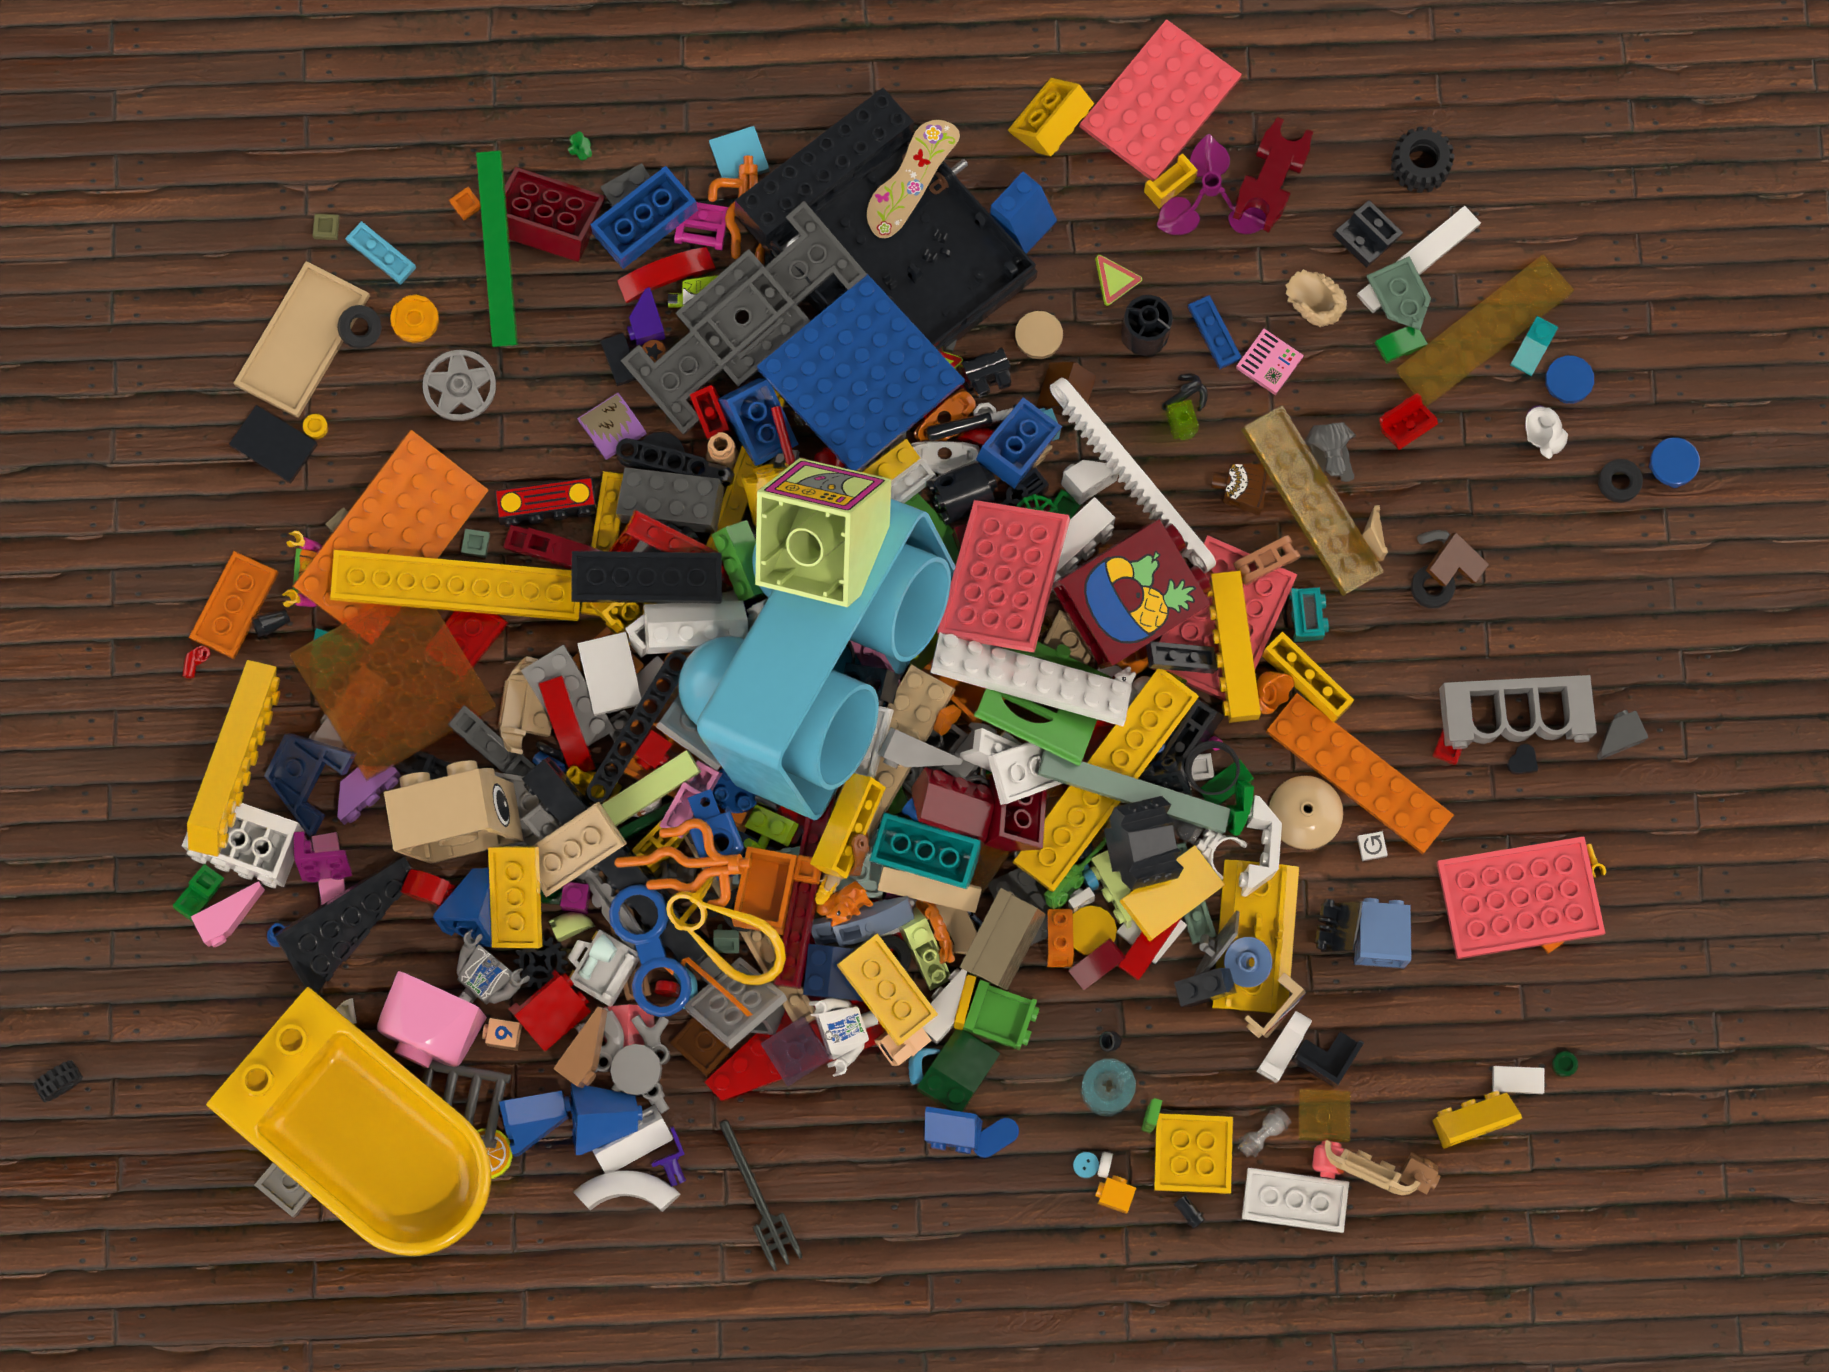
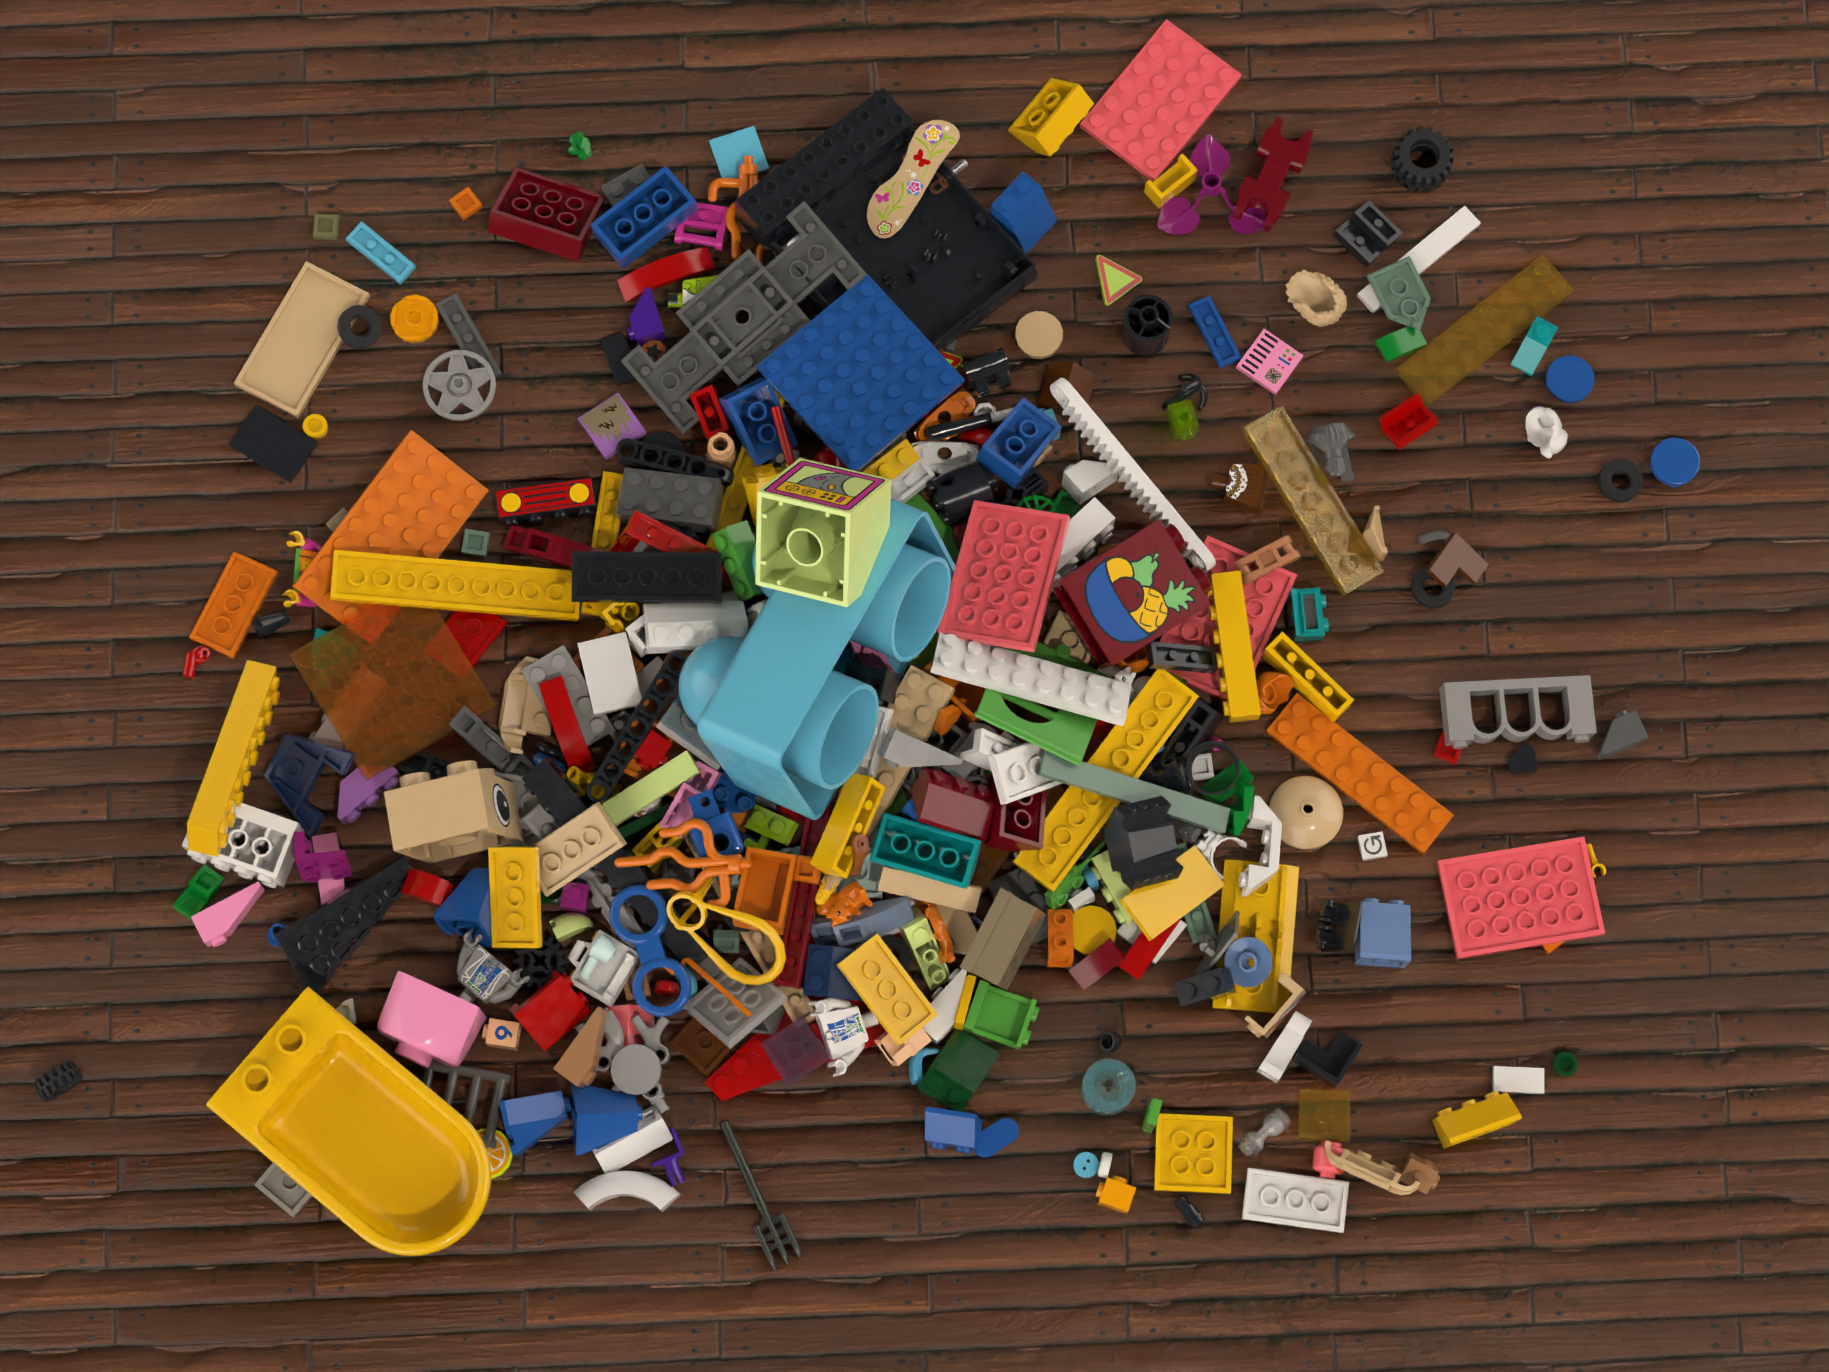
green tile [476,151,518,347] -> none
none -> dark grey tile [435,293,502,387]

